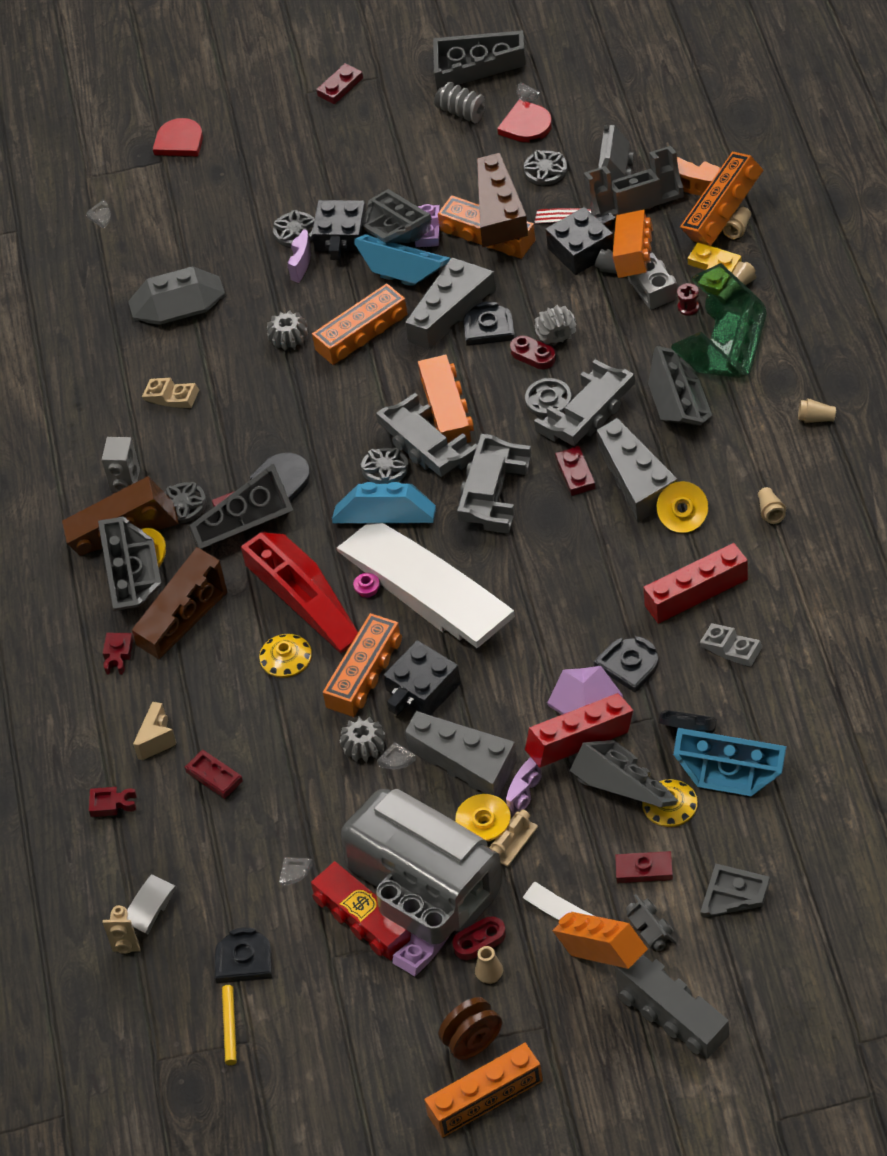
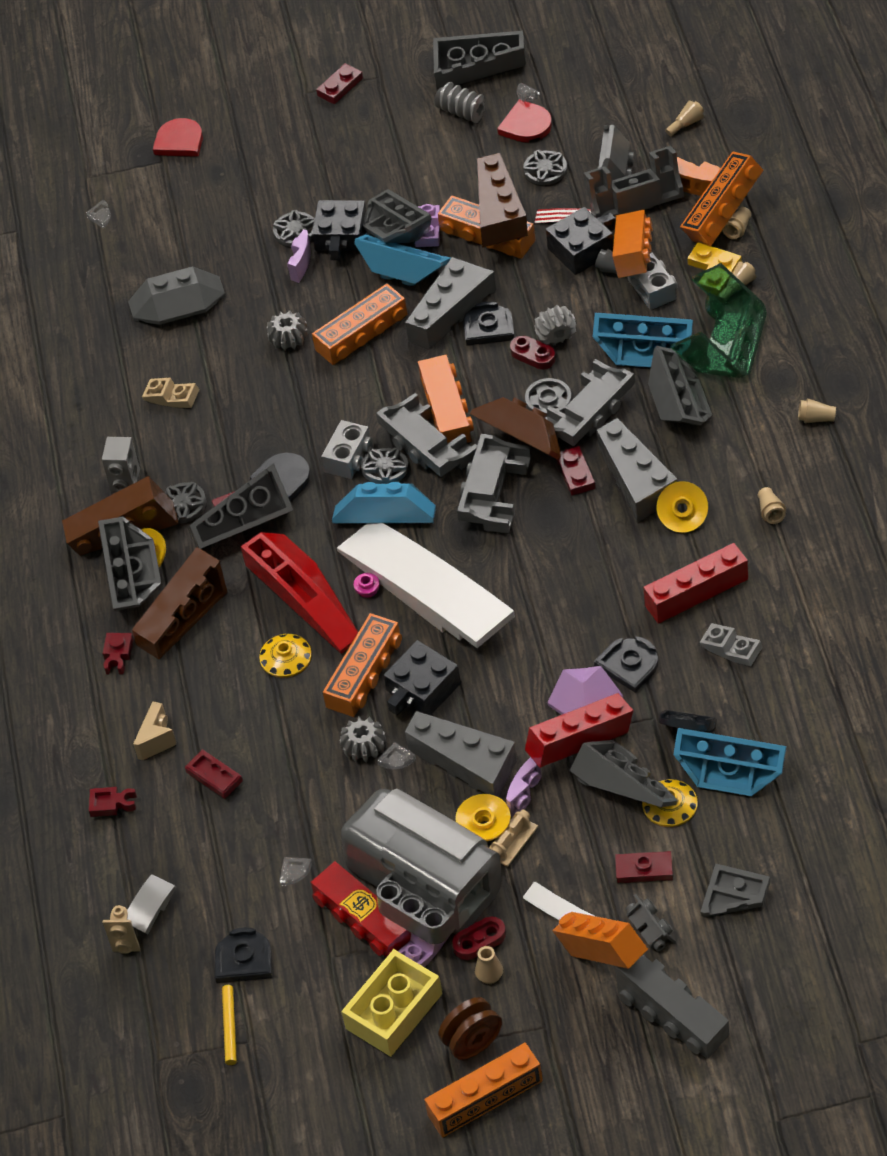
dark red bush [677,283,699,316] -> none
none -> light grey brick [321,420,373,479]
none -> light yellow brick [341,949,443,1057]
none -> reddish brown wedge [470,397,561,460]
none -> dark azure wedge [593,313,693,368]
none -> tan cone [665,100,704,137]

